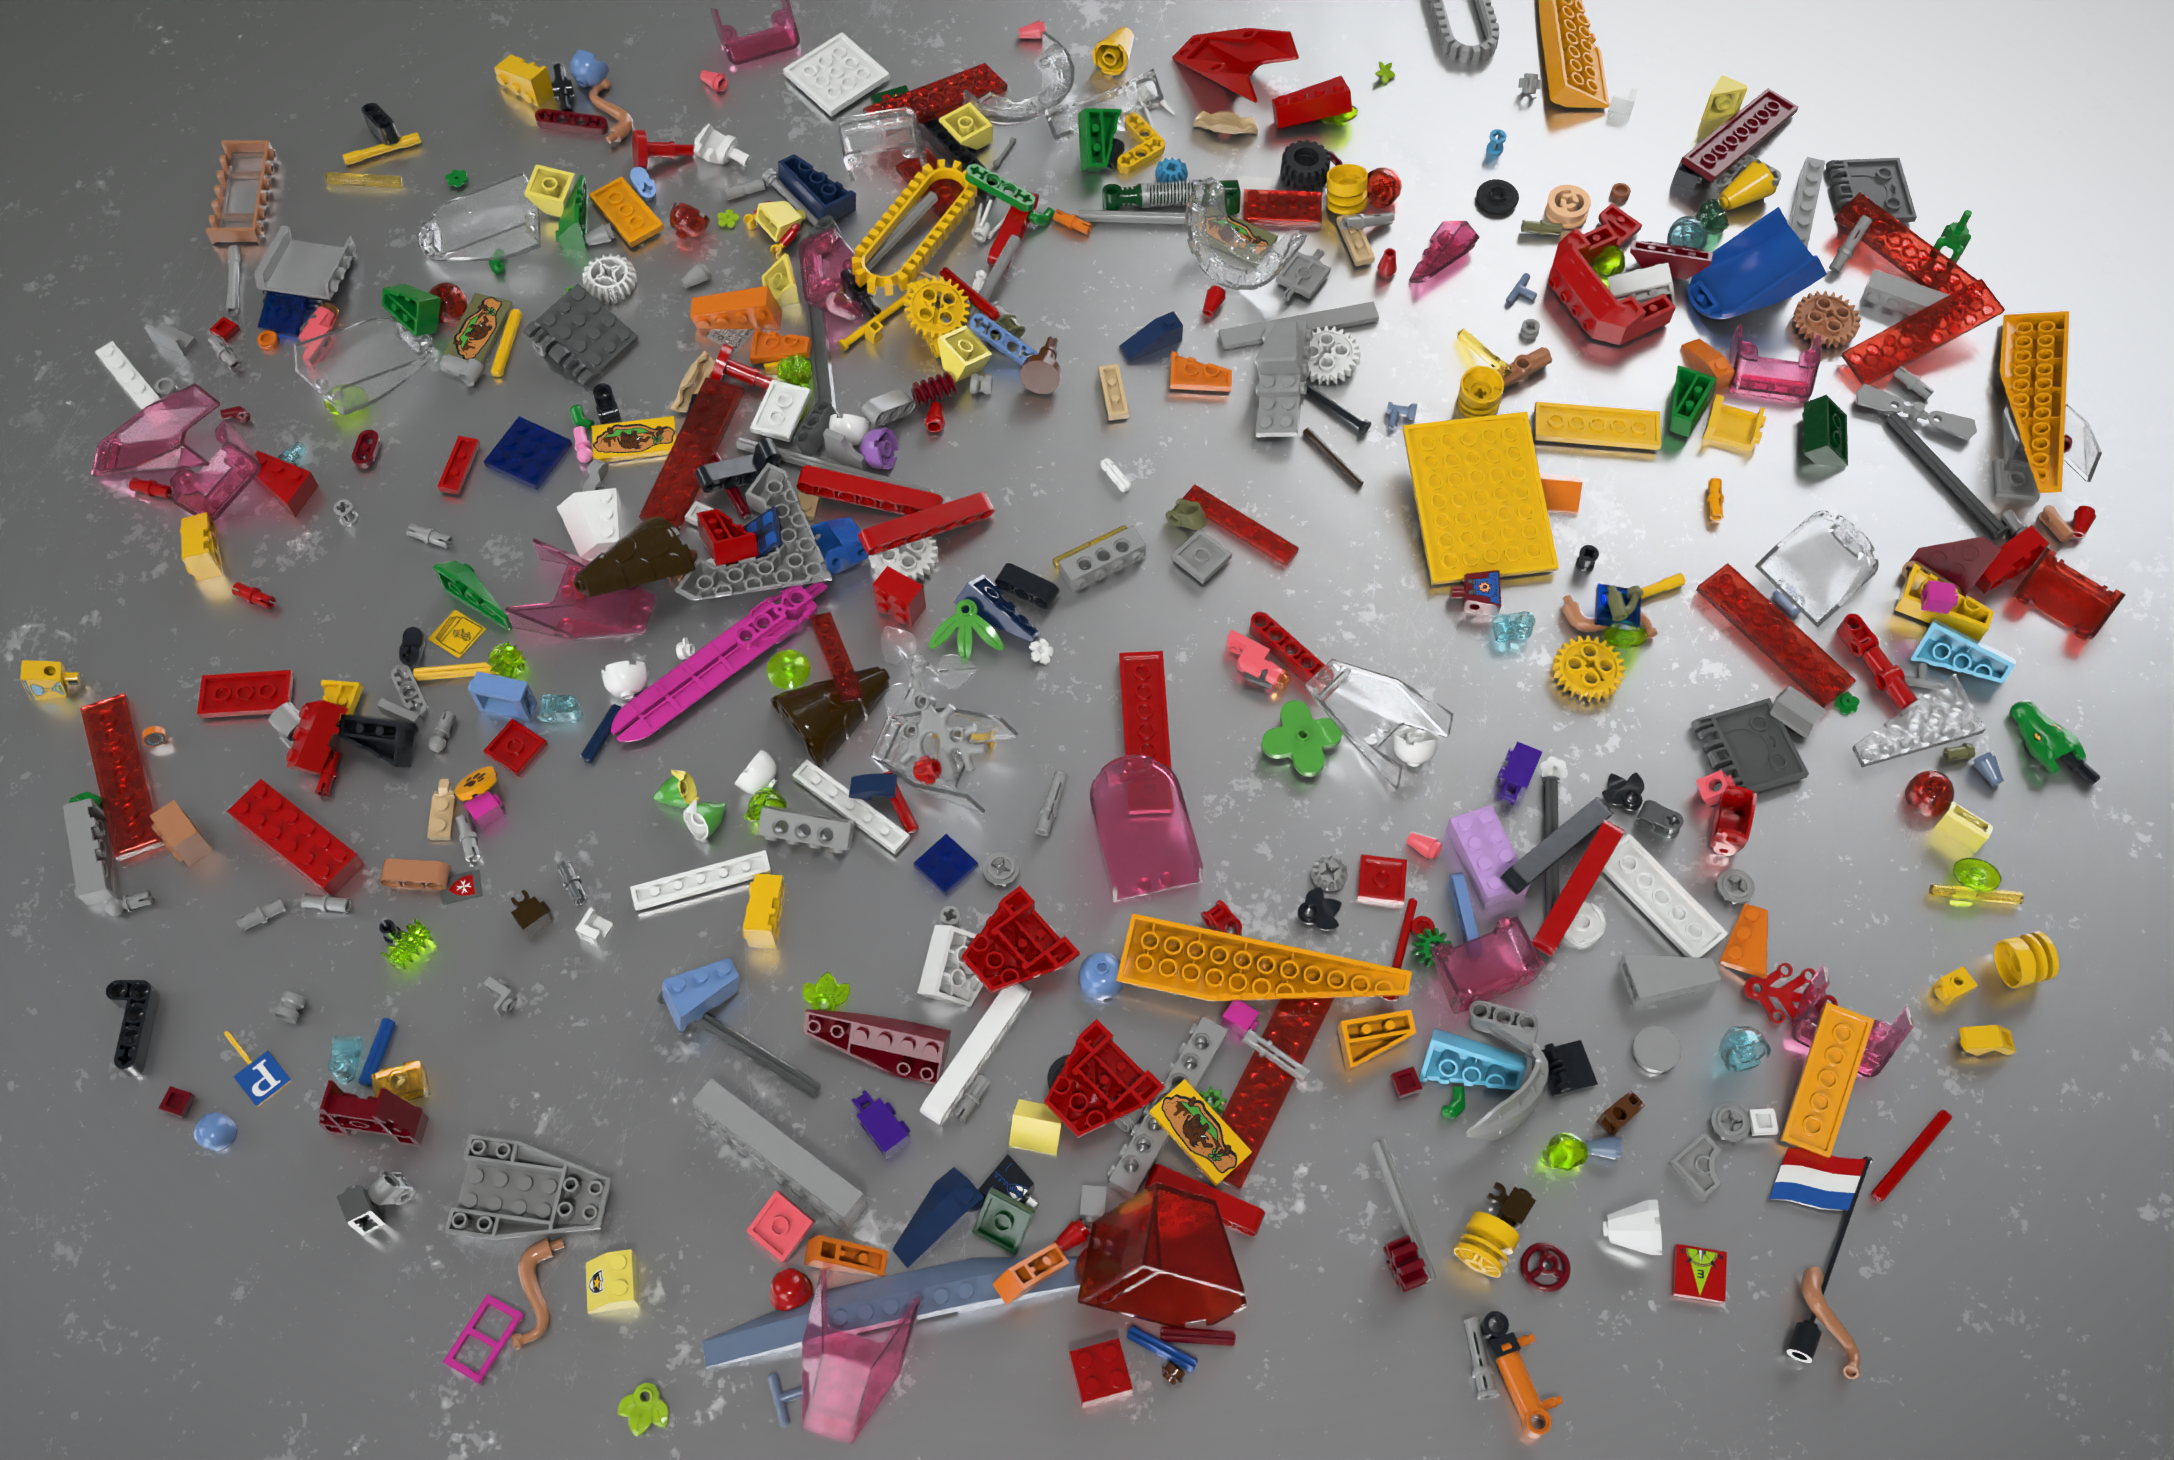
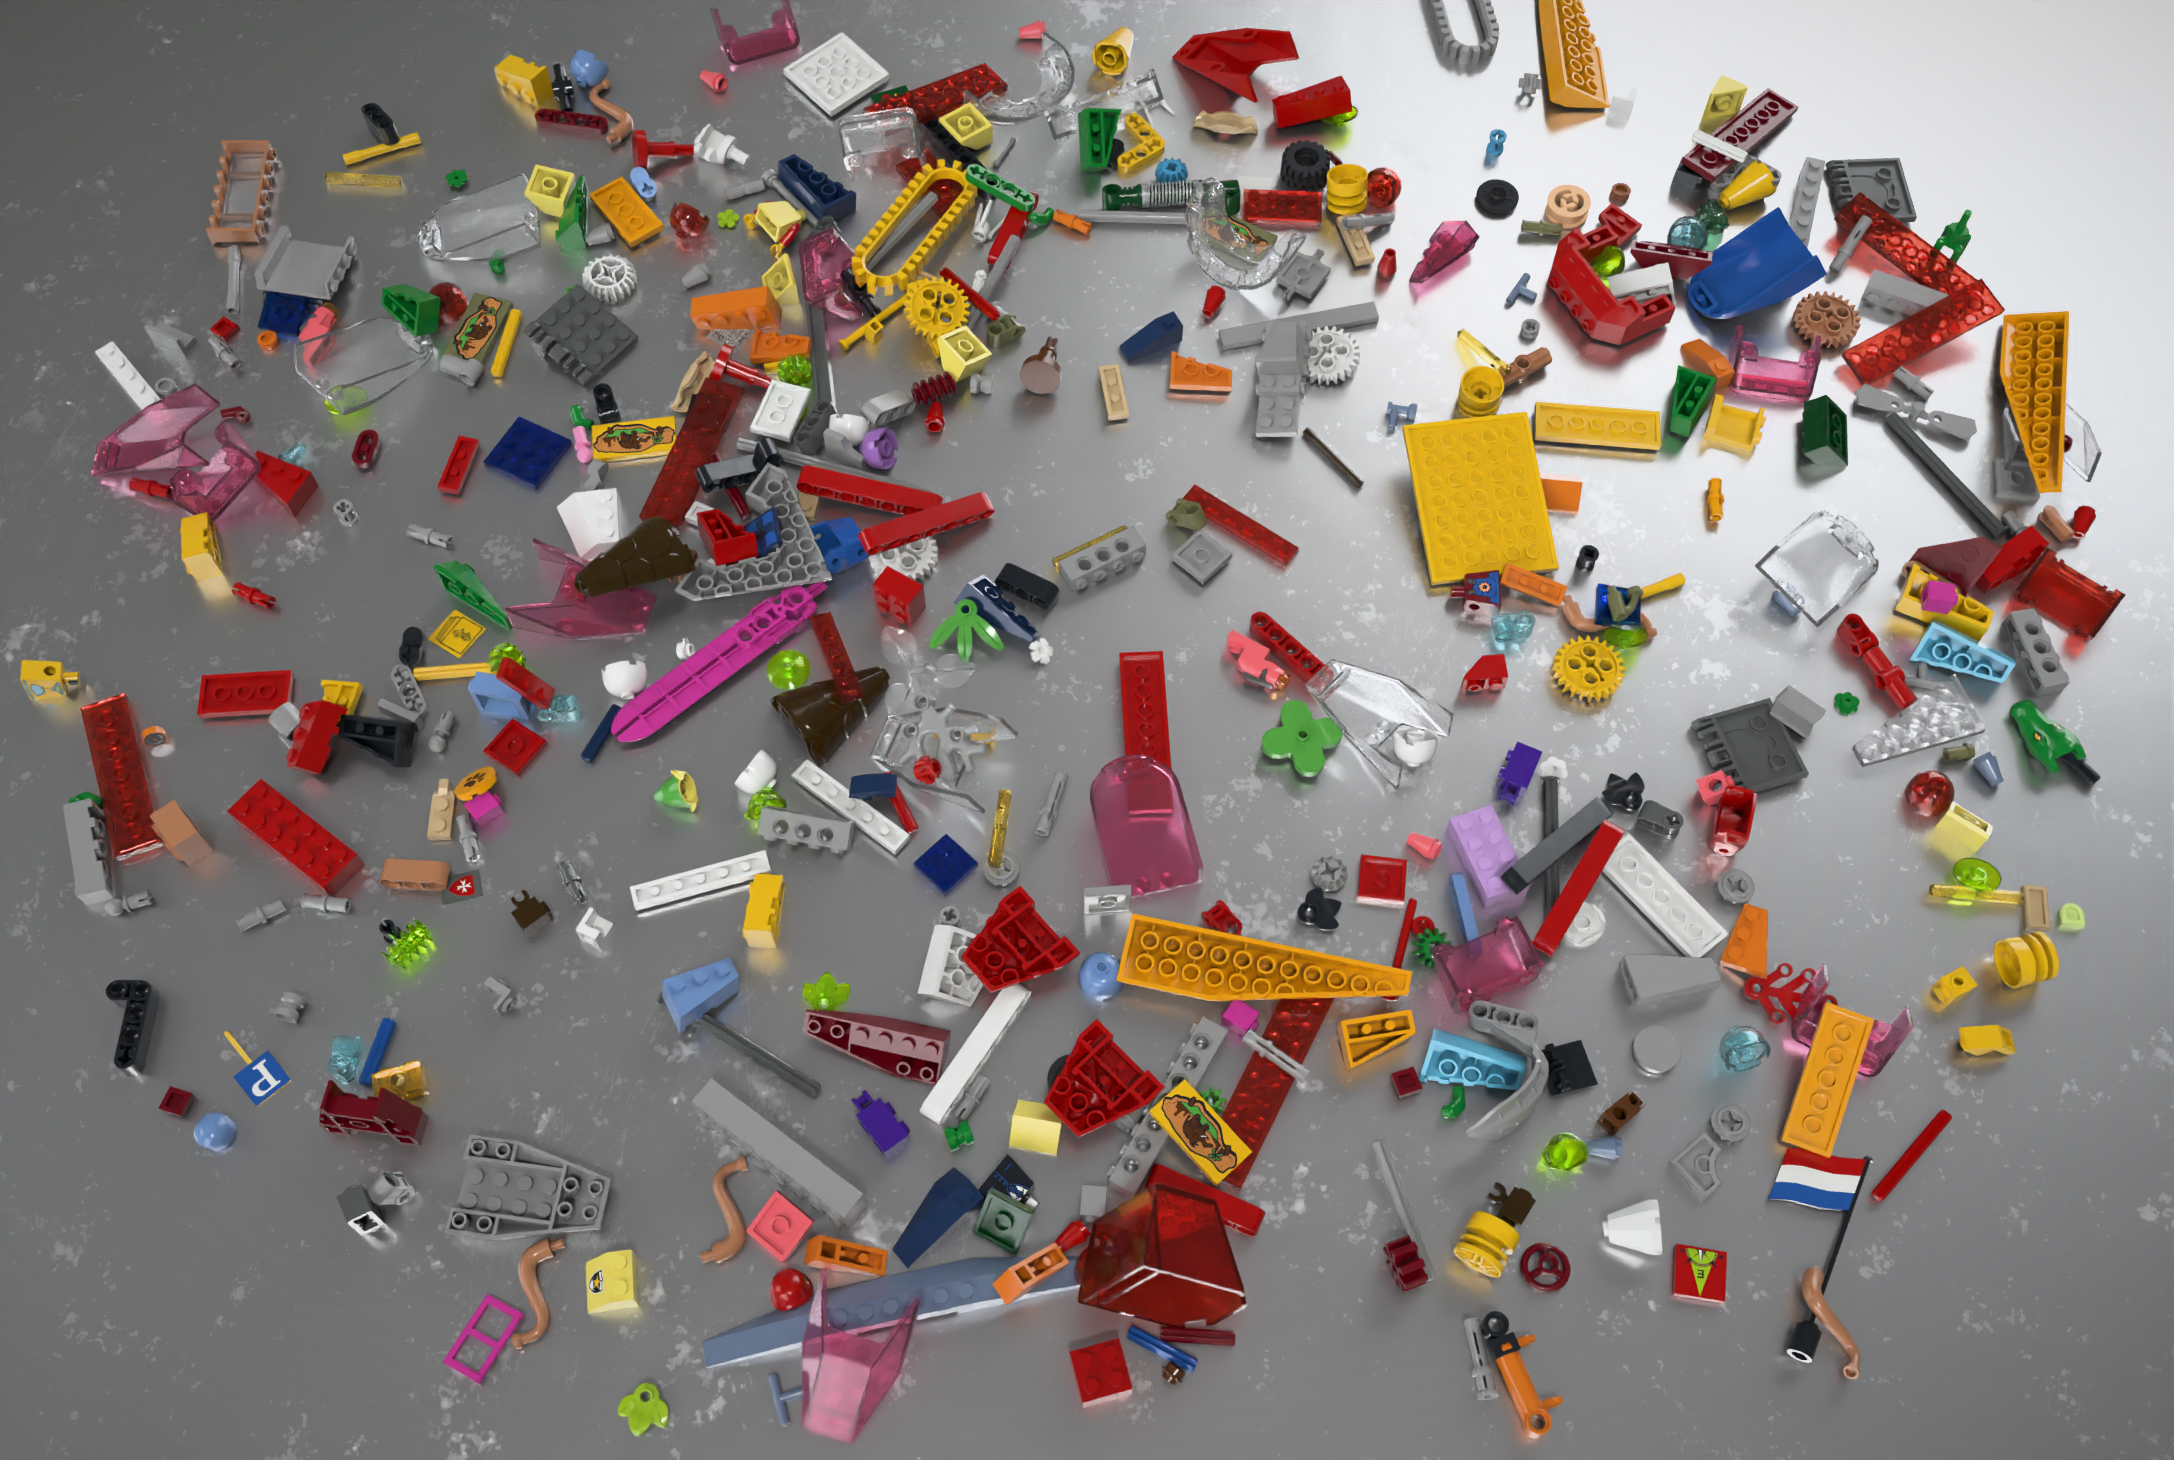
red pin [315,750,341,797] -> none
hat [683,800,726,844] -> none
medium blue beam [968,314,1038,366] -> none
white axle [1100,458,1131,493] -> none
black bar [1306,383,1371,434] -> none
lime plant [1375,61,1395,84] -> none
clear red plate [1696,563,1856,708] -> none
white plate [1747,1108,1779,1136] -> none
none -> red plate [496,657,555,709]
none -> nougat animal [700,1156,748,1264]
none -> green wheel [943,1120,975,1152]
none -> clear yellow axle [988,789,1012,868]
none -> light grey tile [1084,884,1131,914]
none -> red slope [1461,654,1508,692]
none -> orange plate [1500,563,1568,607]
none -> white axle [1691,130,1748,163]
none -> light grey brick [2002,608,2070,698]
none -> tan tile [2021,885,2051,933]
none -> yellowish green tile [2057,903,2086,929]

